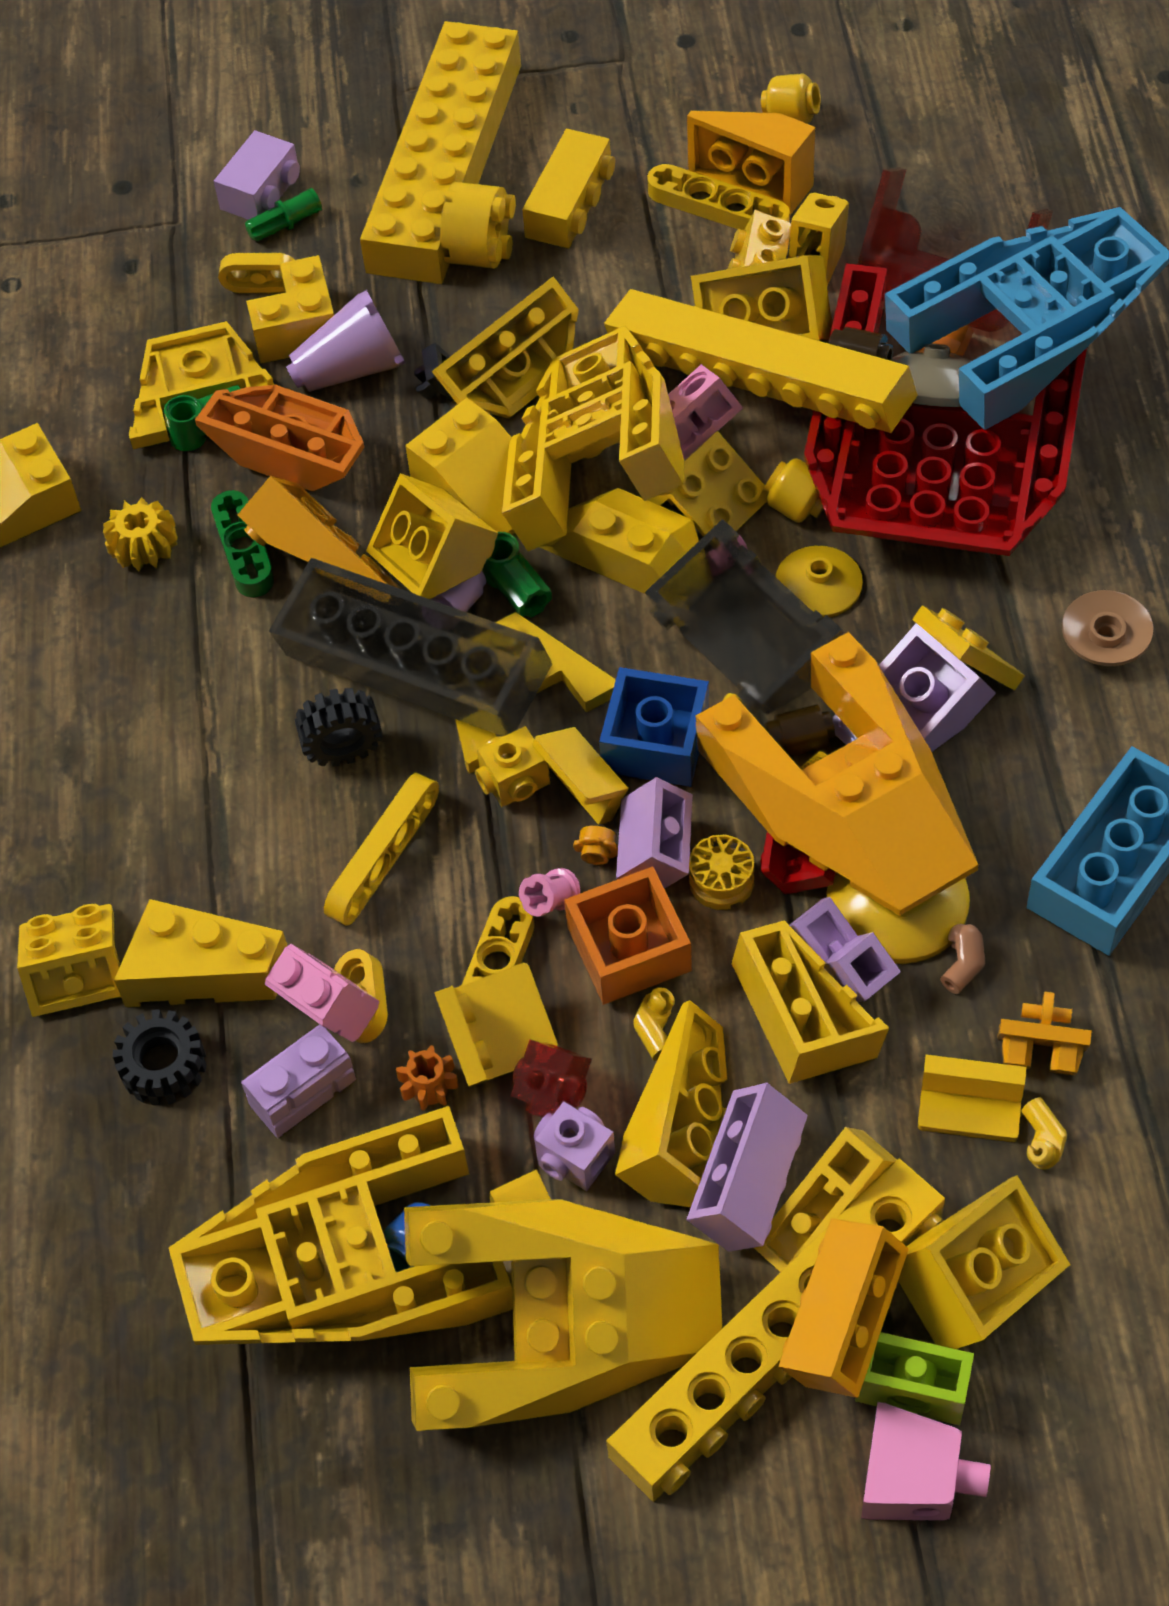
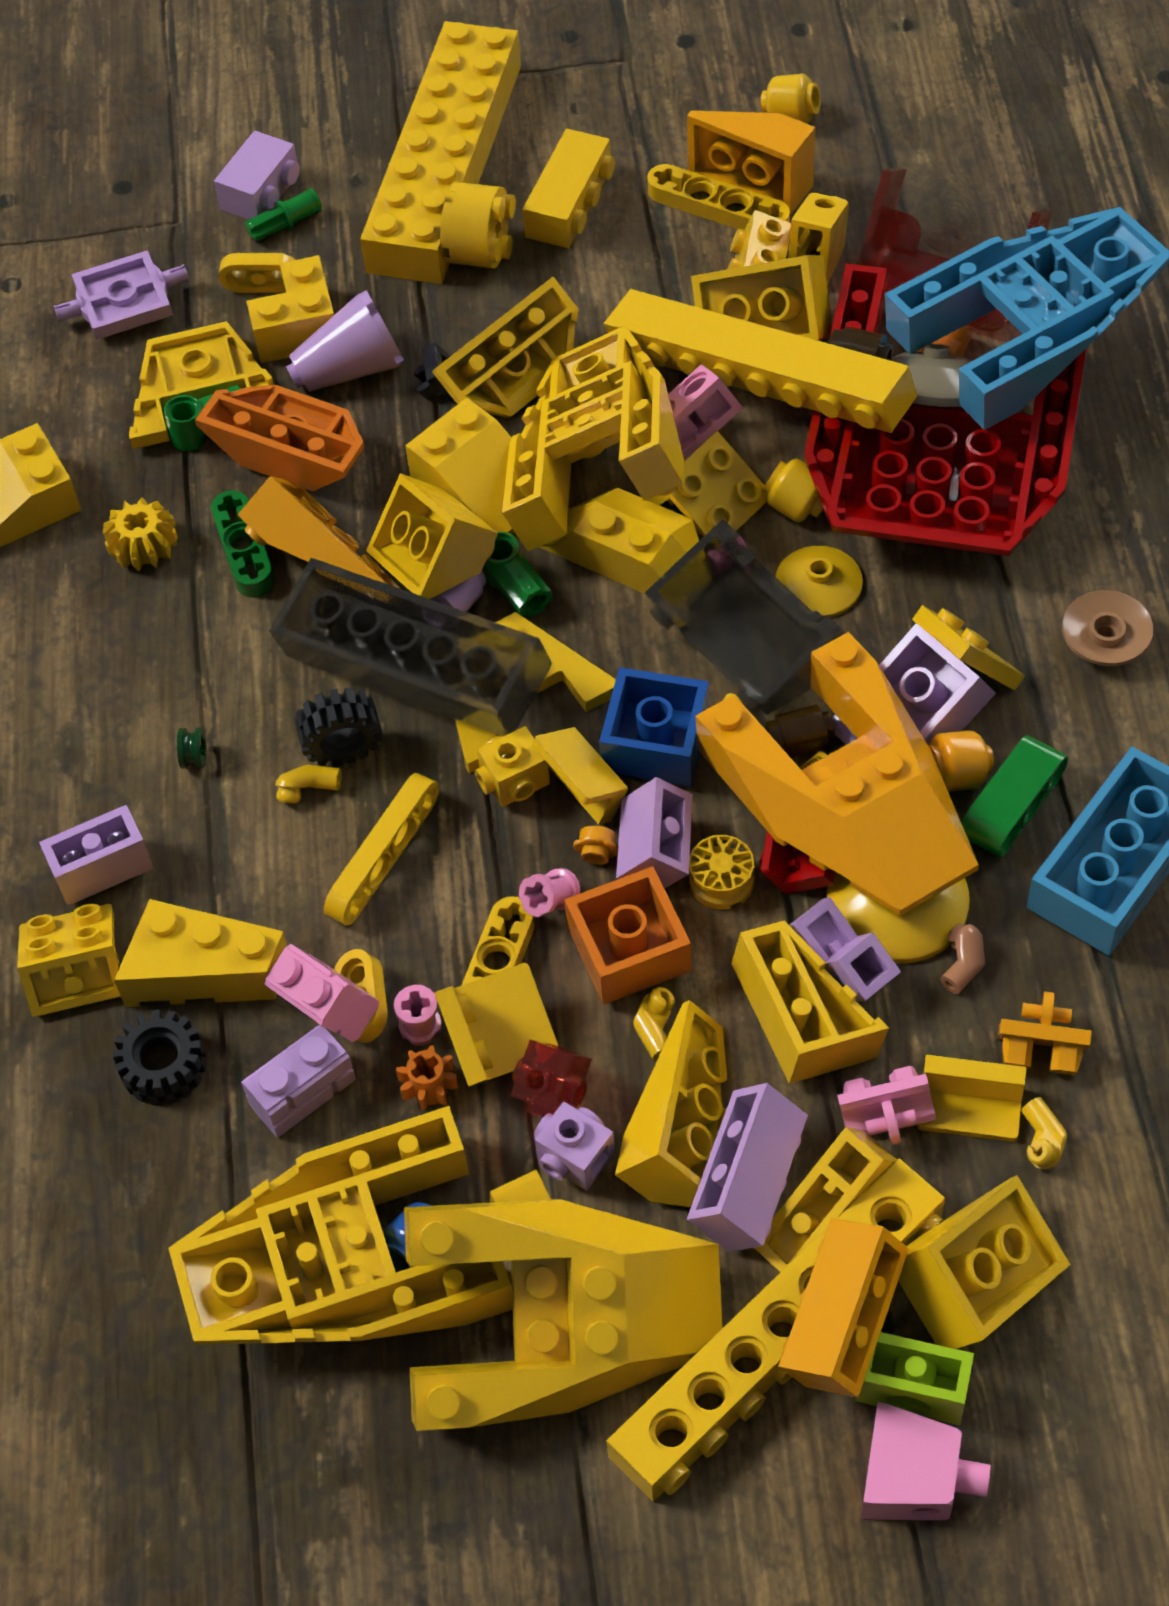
none -> lavender brick [39,805,154,906]
none -> lavender plate [53,250,189,340]
none -> dark green bush [177,727,207,769]
none -> yellow arm [275,764,342,803]
none -> bright pink bush [394,985,442,1046]
none -> bright pink hips [837,1066,937,1145]
none -> light orange head [928,731,994,792]
none -> green beam [961,734,1069,858]

